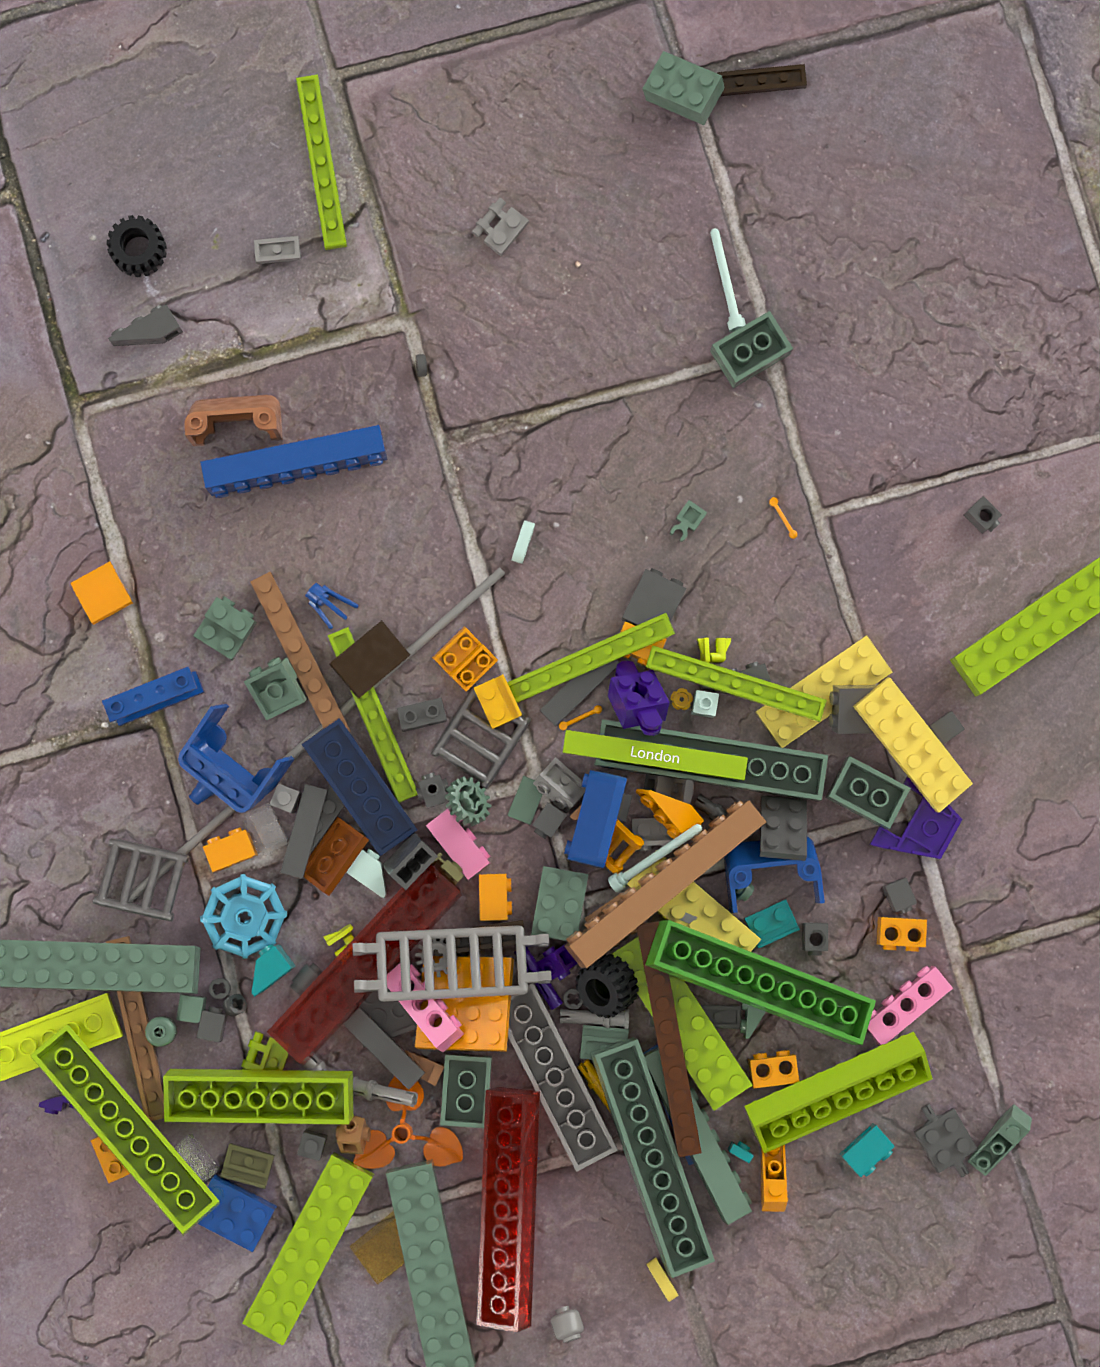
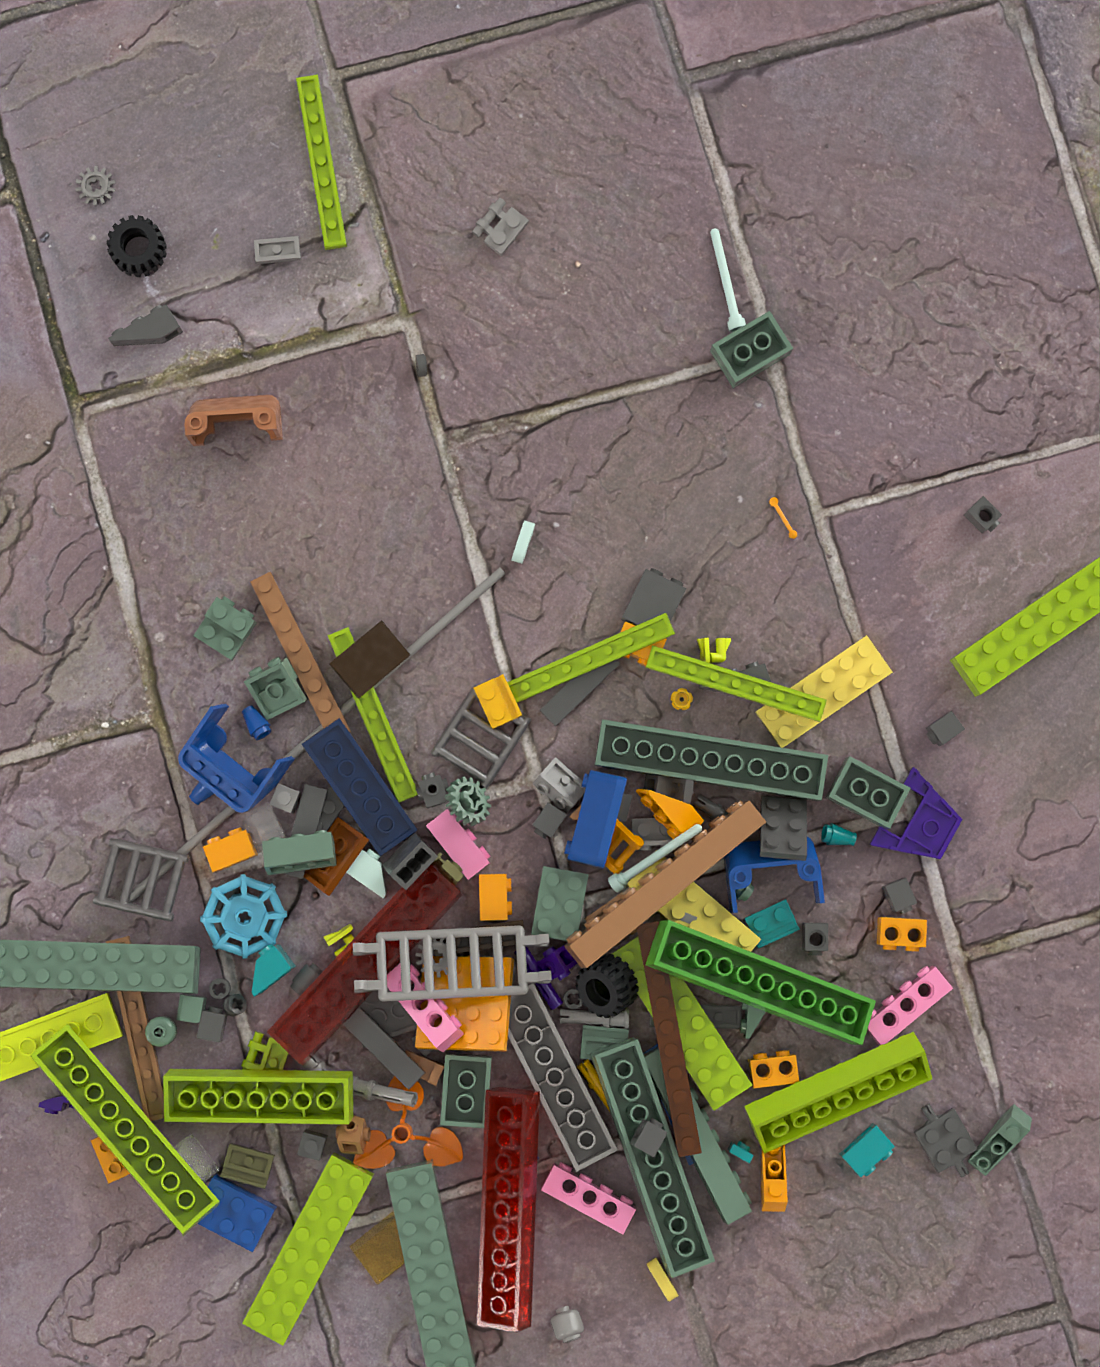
light orange slope [70,561,133,625] -> none
blue fence [102,666,205,726] -> none
blue brick [200,425,388,498] -> none
blue plant [305,583,358,629] -> none
dark grey brick [397,698,447,732] -> none
light orange slope [432,626,498,692] -> none
sand green sticker [507,776,543,825] -> none
light orange hinge [559,705,603,731] -> none
lime tile [562,730,748,781] -> none
dark purple brick [608,661,670,736] -> none
sand green brick [642,51,725,125] -> none
sand green plate [670,500,707,542] -> none
light aqua brick [691,690,719,718] -> none
dark brown plate [717,64,807,96] -> none
dark grey brick [829,685,878,734] -> none
light yellow plate [853,677,973,813] -> none
none -> light grey gear [76,166,115,206]
none -> blue cone [241,705,271,740]
none -> sand green brick [262,830,337,875]
none -> bright pink brick [541,1162,636,1234]
none -> dark grey brick [630,1118,668,1157]
none -> teal cone [821,823,857,846]

